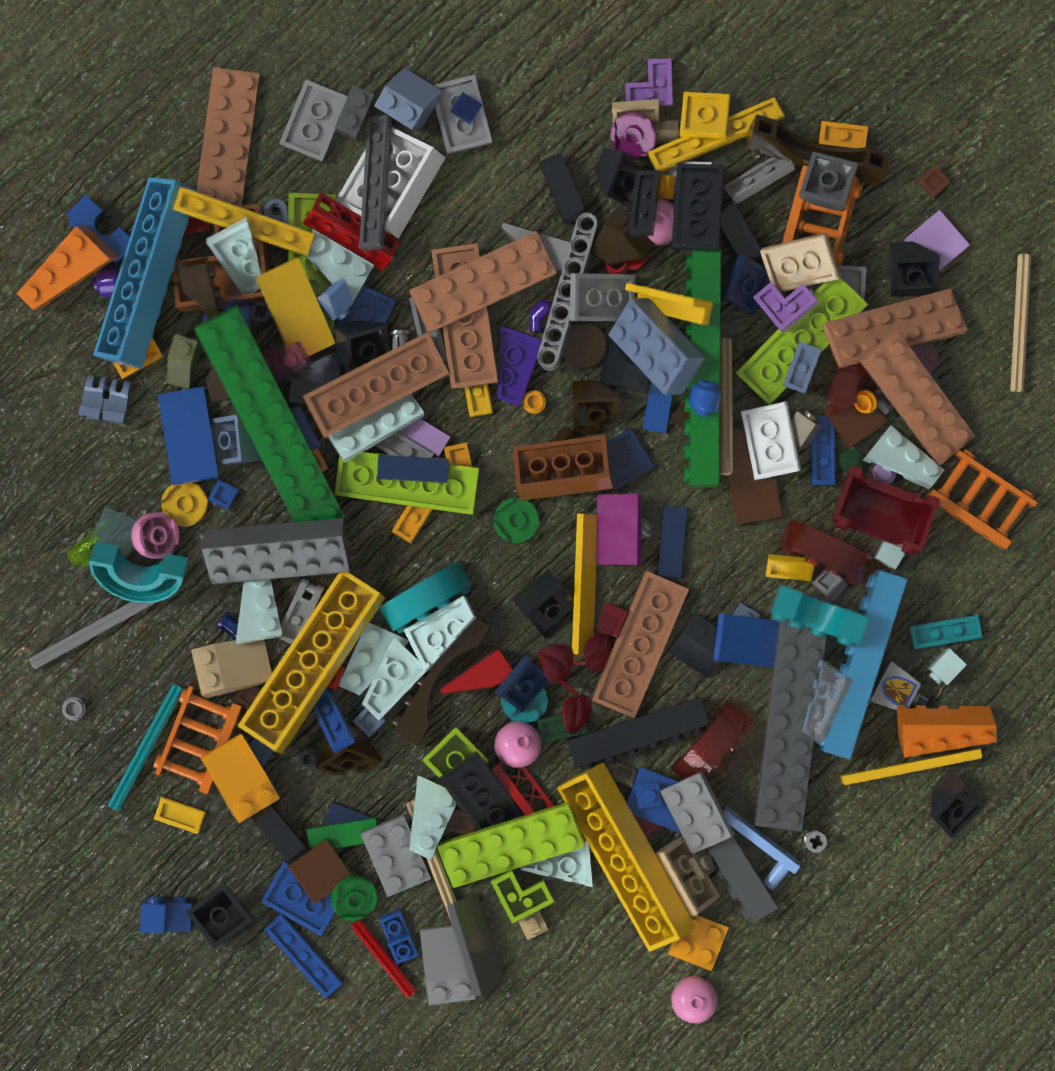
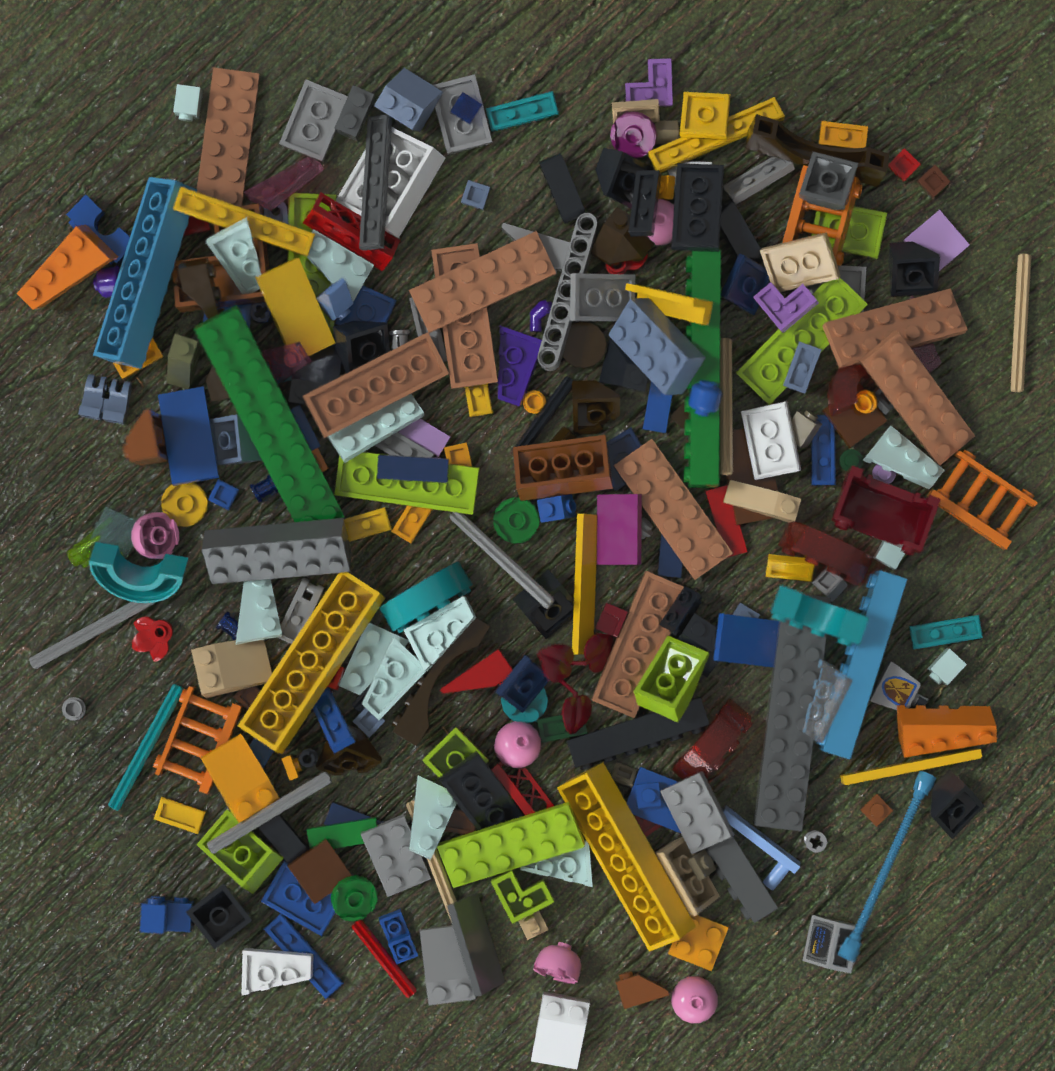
none -> dark orange slope [123,409,168,466]
none -> red plate [132,616,173,662]
none -> light aqua brick [173,84,203,122]
none -> lime slope [197,809,283,894]
none -> light grey axle [207,772,332,853]
none -> white wing [242,948,313,995]
none -> clear pink wing [244,157,324,211]
none -> clear blue bush [249,474,279,503]
none -> light orange plate [282,754,302,780]
none -> yellow tile [344,507,392,542]
none -> light grey axle [450,512,554,608]
none -> sand blue plate [461,180,490,210]
none -> teal tile [486,91,559,132]
none -> black axle [515,376,574,447]
none -> white slope [531,991,590,1069]
none -> bright pink cylinder [533,942,581,984]
none -> blue bracket [537,494,576,523]
none -> nougat plate [614,439,733,580]
none -> dark orange slope [615,970,669,1009]
none -> lime slope [634,636,709,722]
none -> black hinge [659,586,702,637]
none -> red tile [705,485,748,558]
none -> tan slope [723,480,801,523]
none -> slope [802,915,856,973]
none -> lime tile [811,206,887,259]
none -> dark azure hose [838,771,937,962]
none -> dark orange plate [859,794,893,827]
none -> red plate [887,148,921,182]

